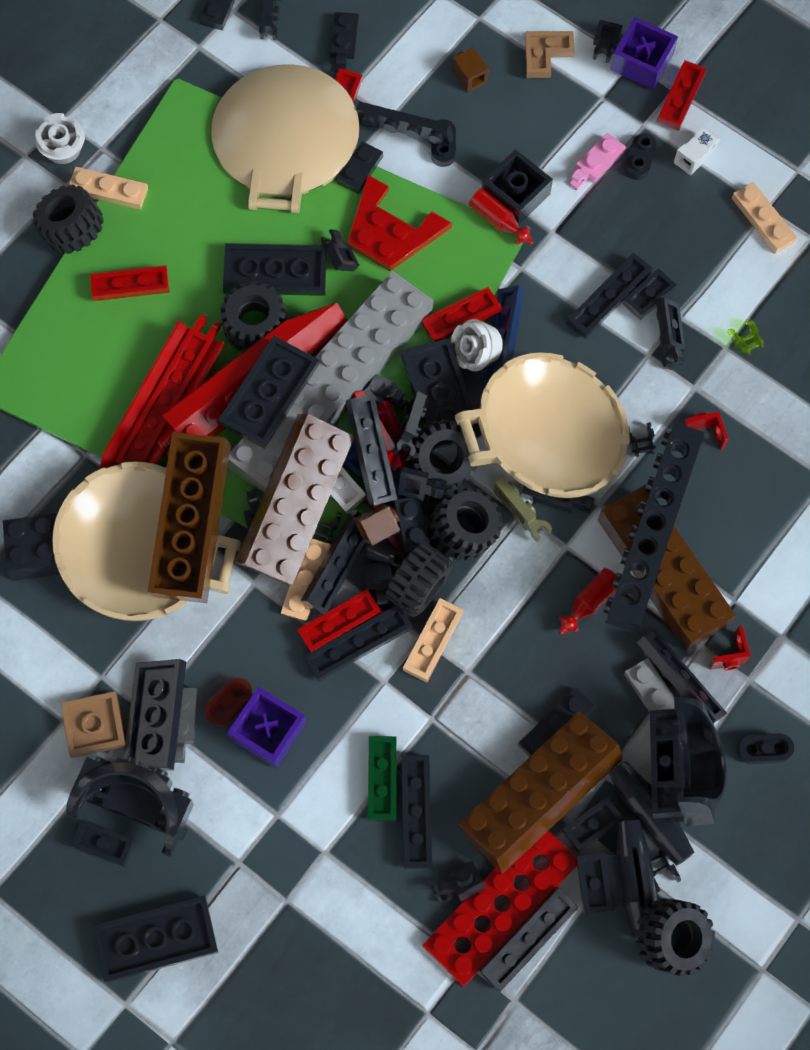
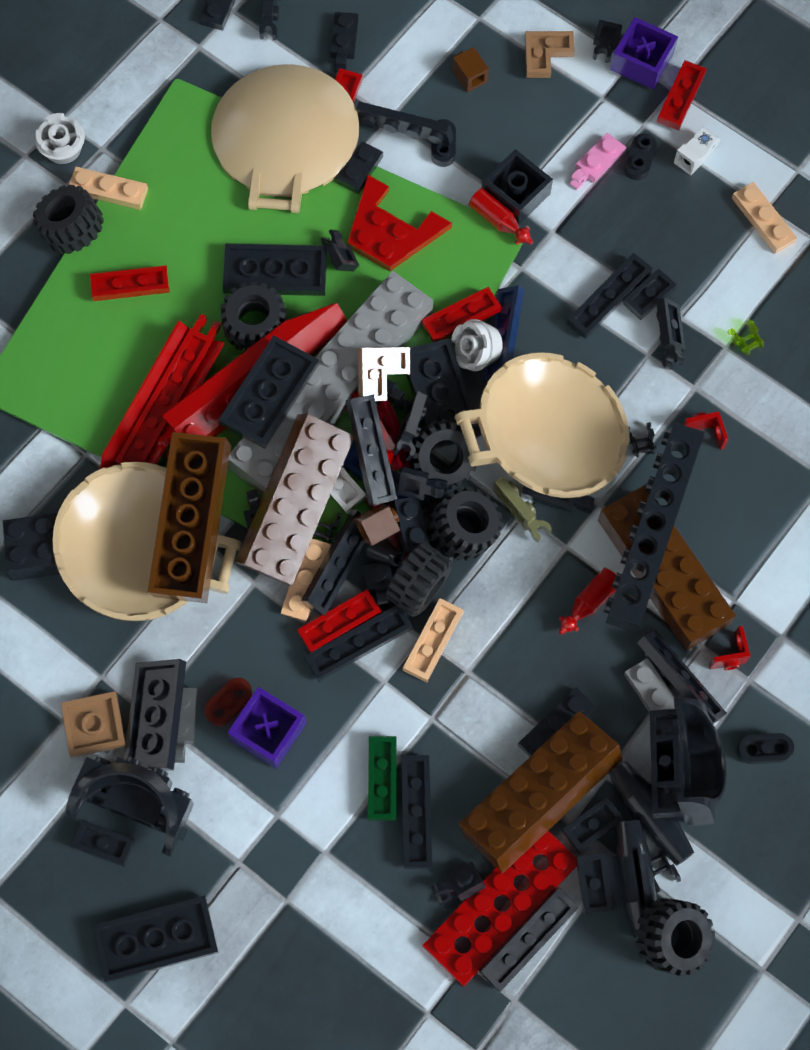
none -> plate [358,347,410,401]

